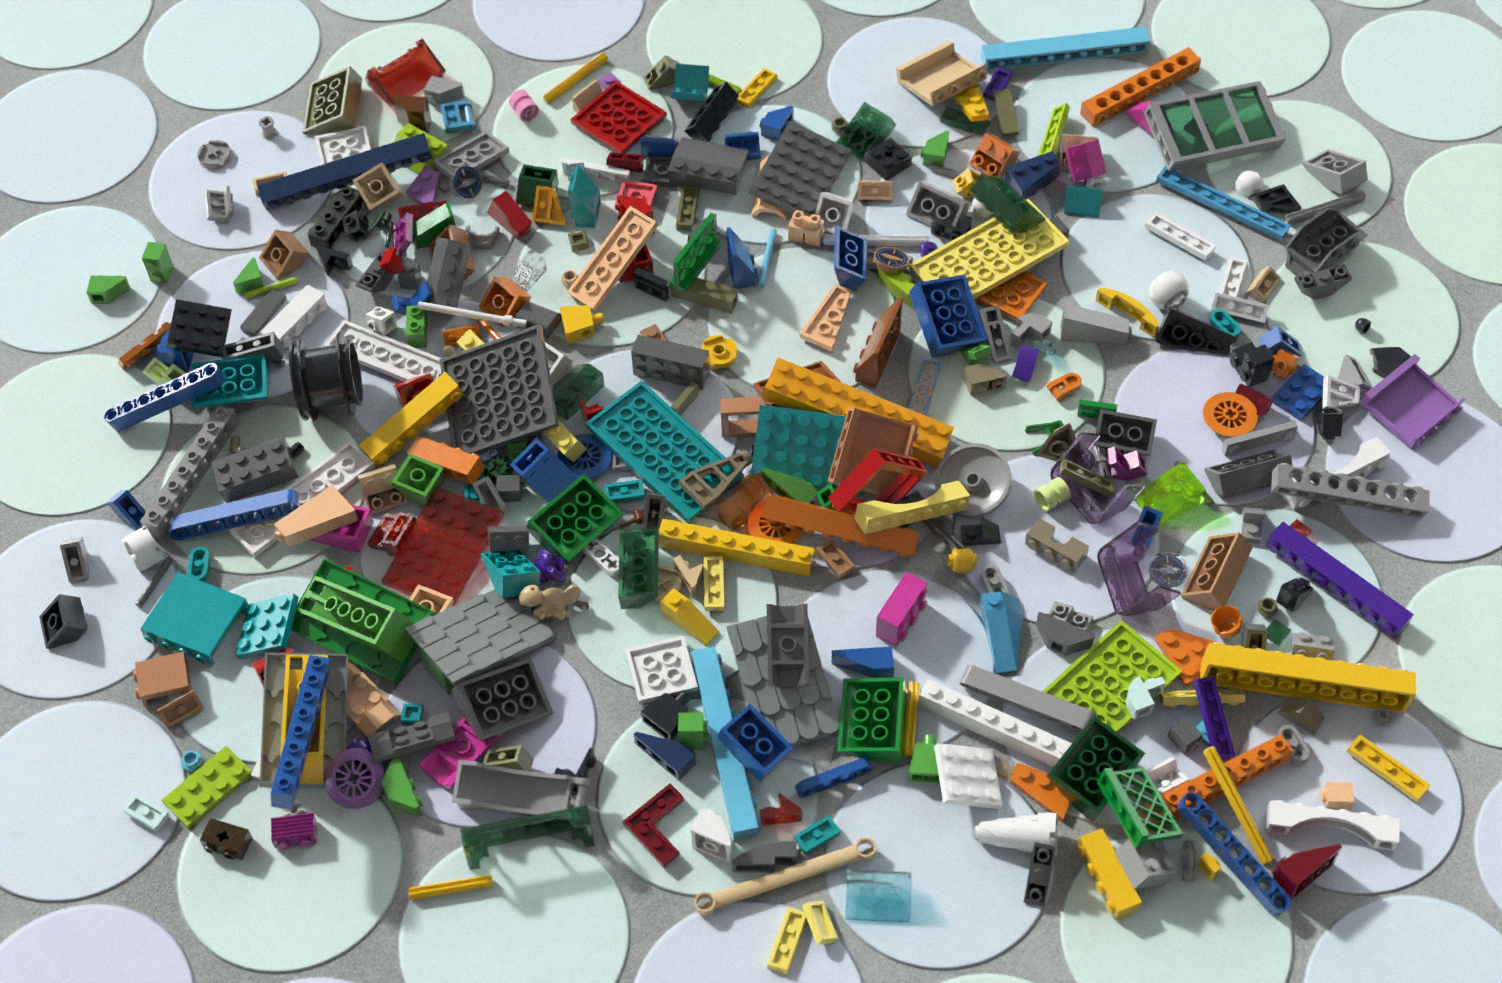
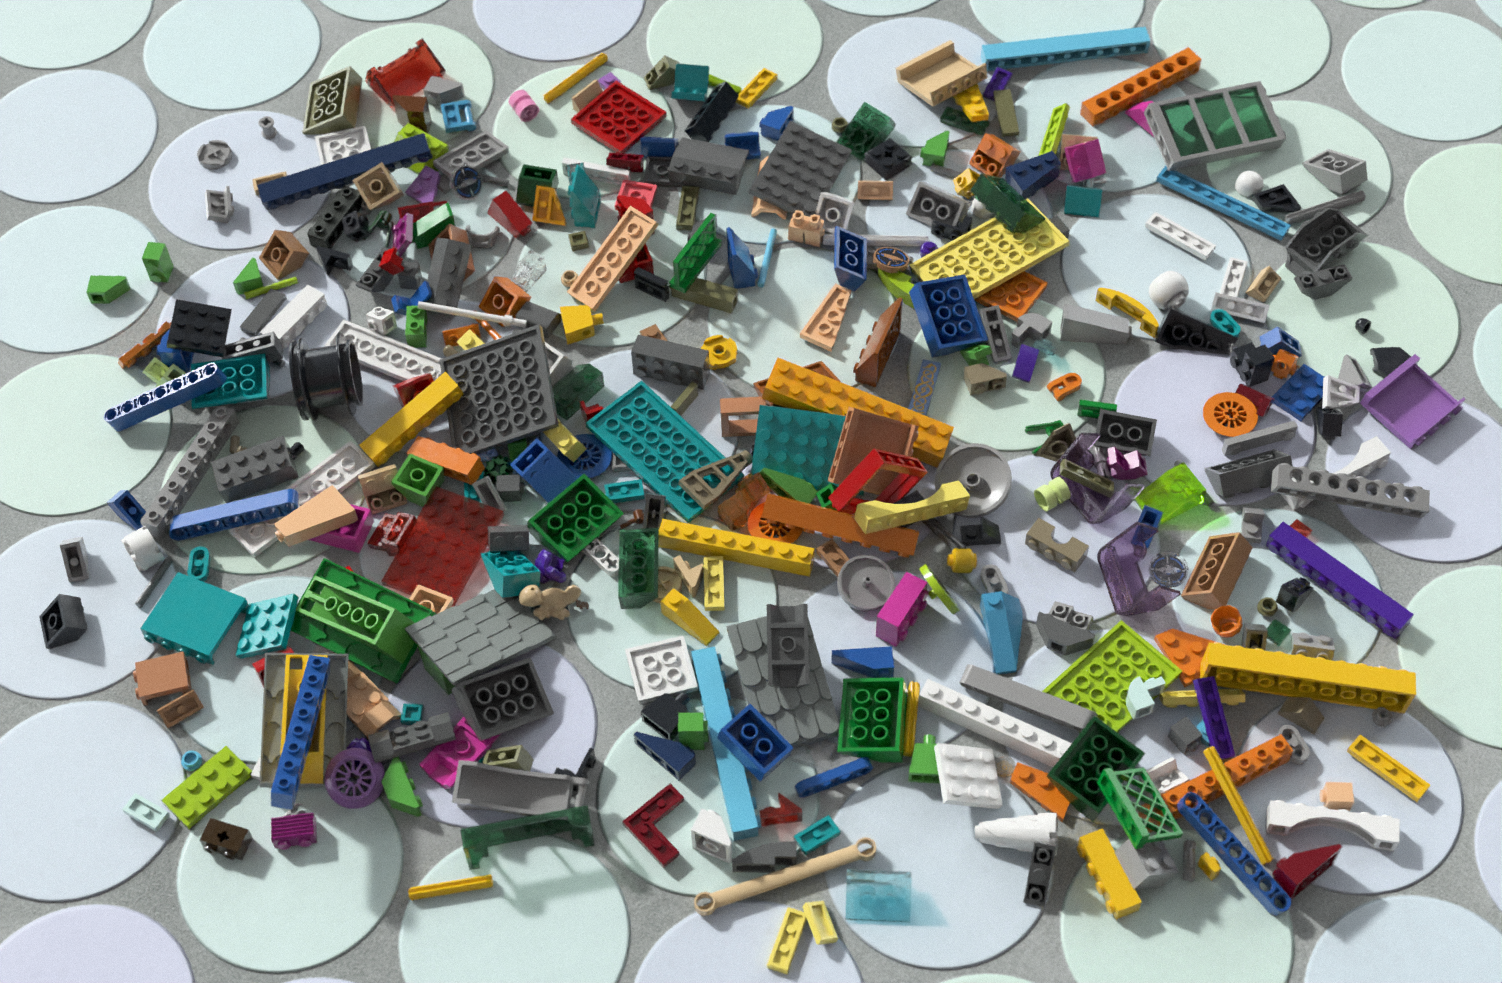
none -> light grey piece [837,555,895,611]
none -> lime piece [919,564,960,615]

